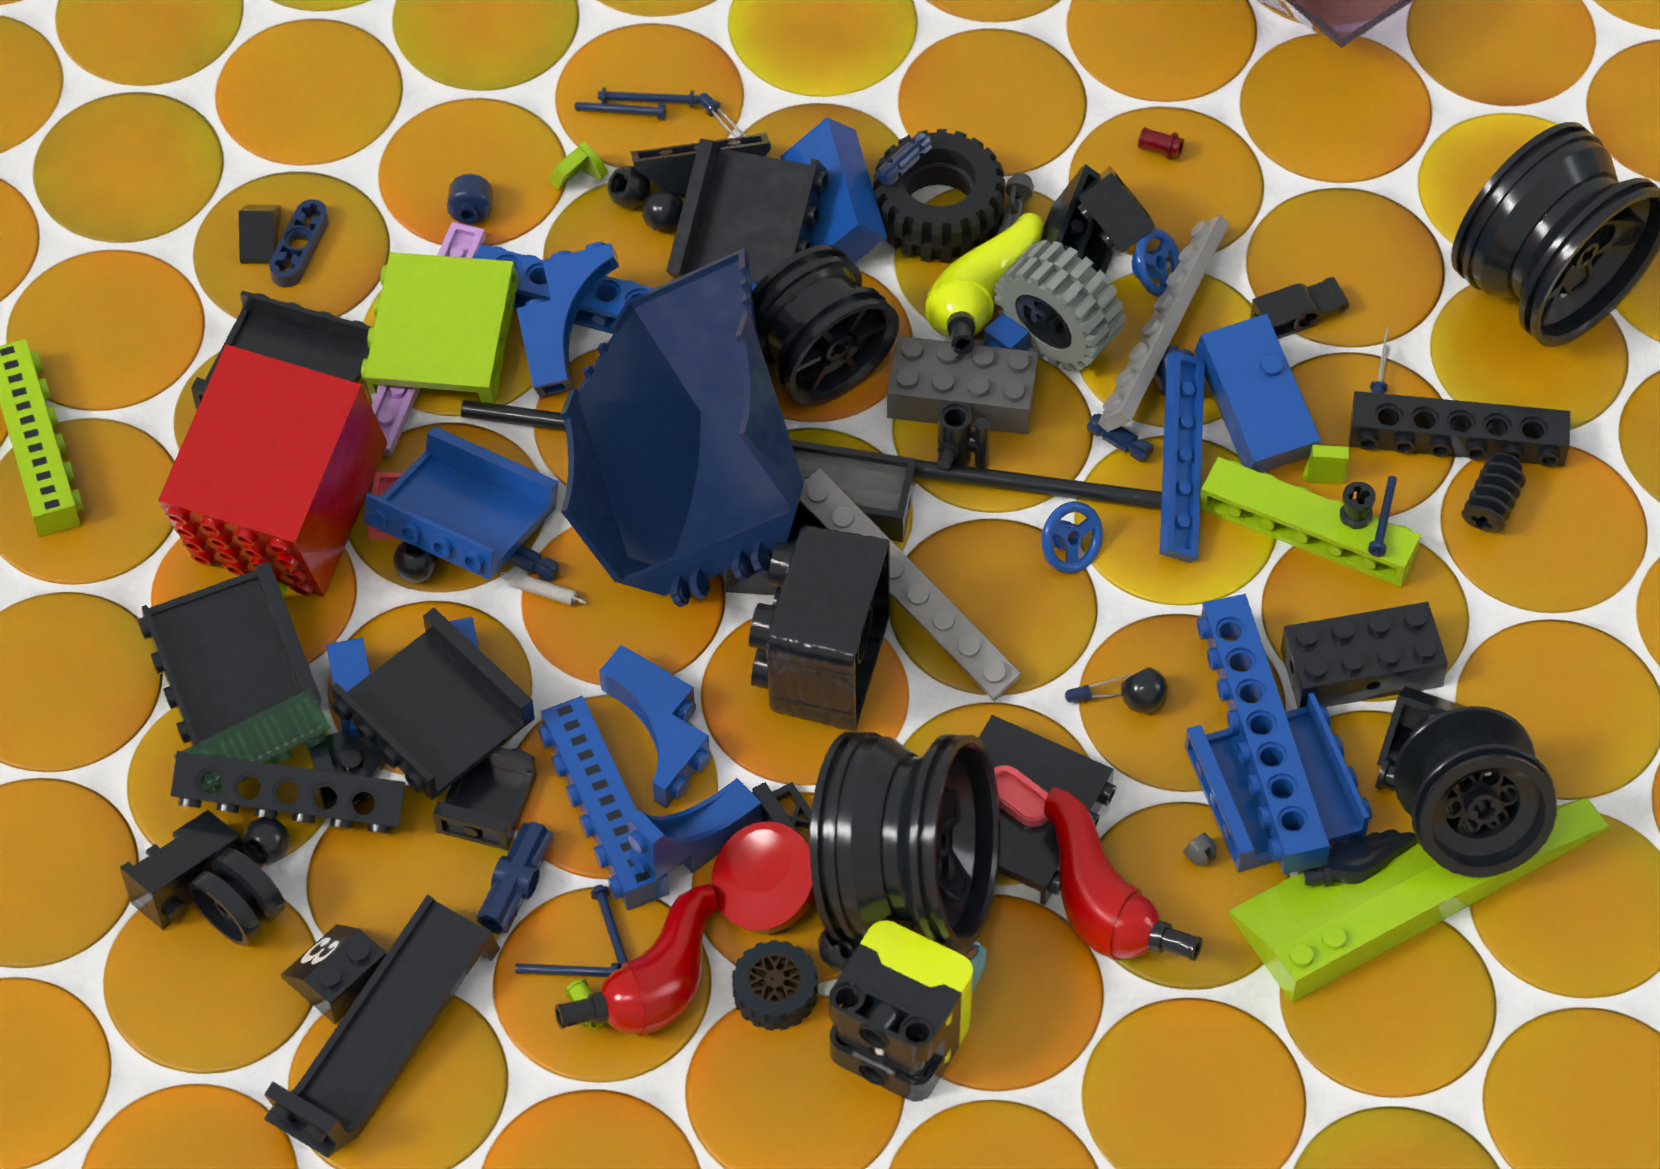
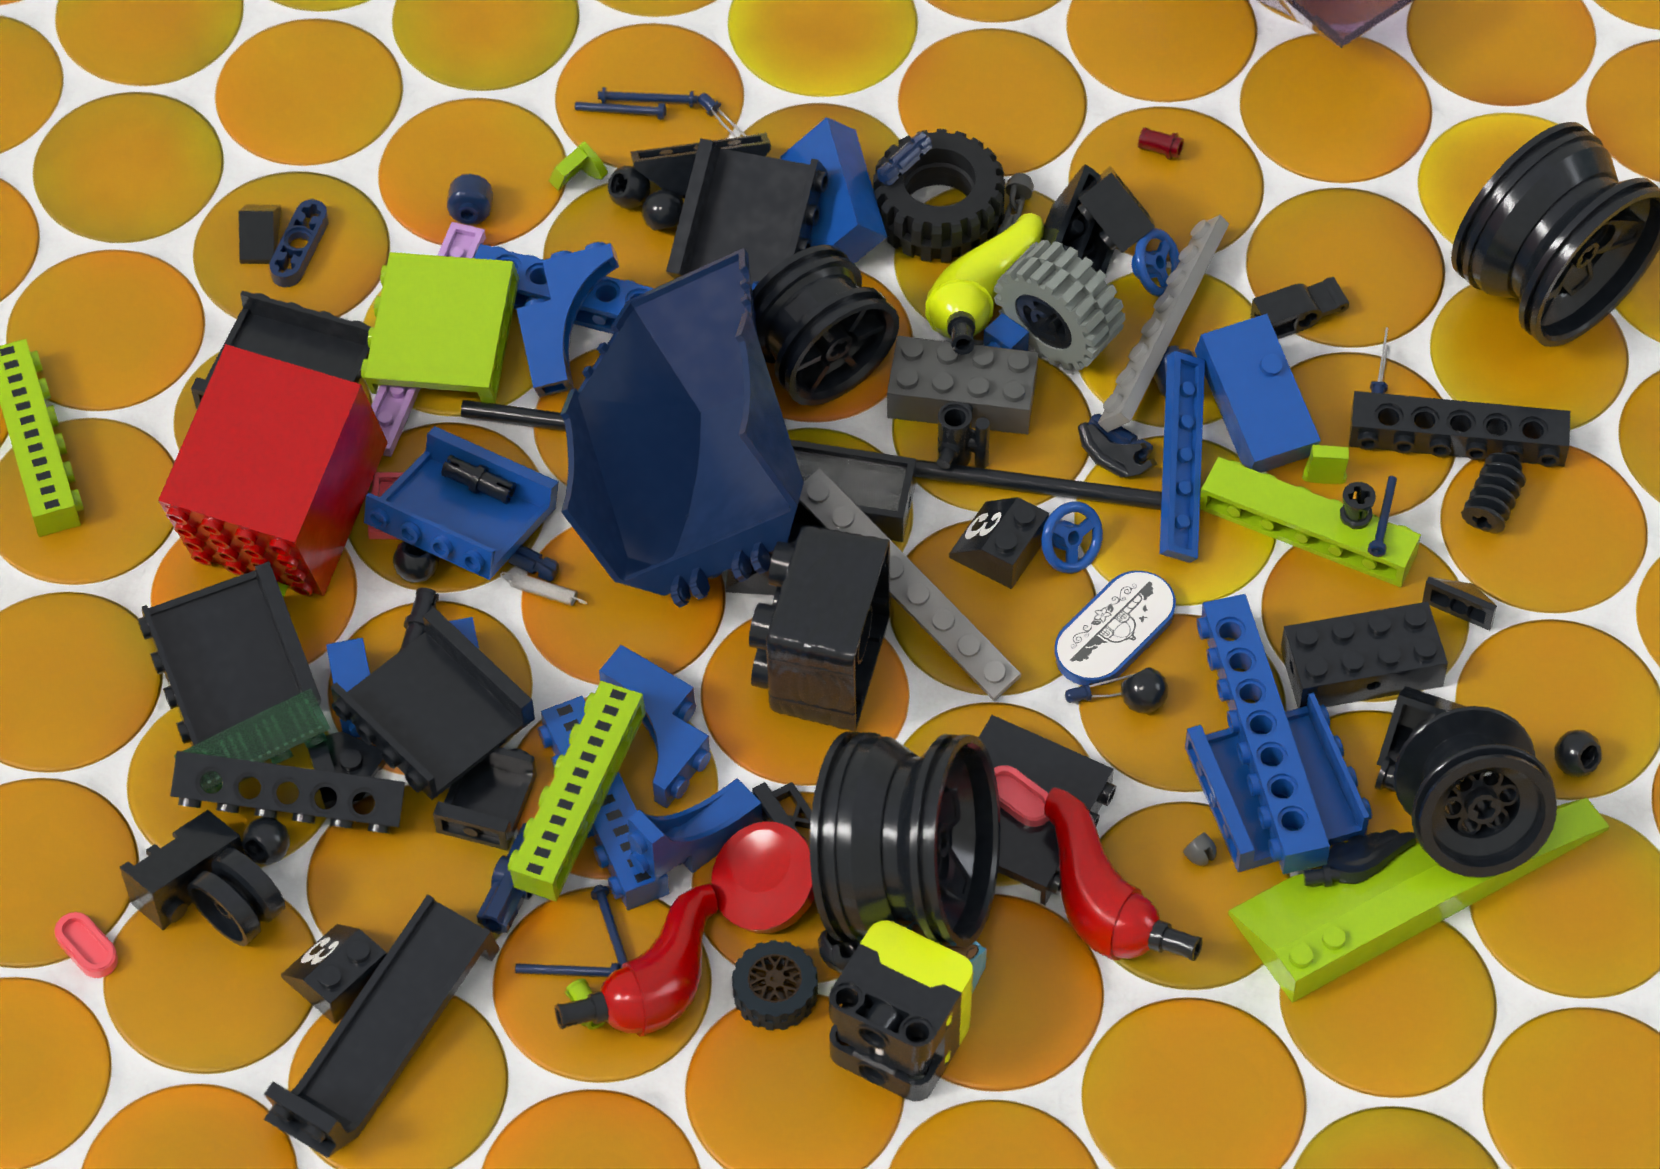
none -> coral tile [55,912,118,978]
none -> black pin [398,587,439,653]
none -> black pin [441,454,516,504]
none -> lime brick [508,681,646,901]
none -> black slope [949,497,1049,589]
none -> white tile [1054,571,1176,685]
none -> black piece [1078,422,1158,478]
none -> black slope [1422,577,1497,631]
none -> black piece [1554,730,1602,777]

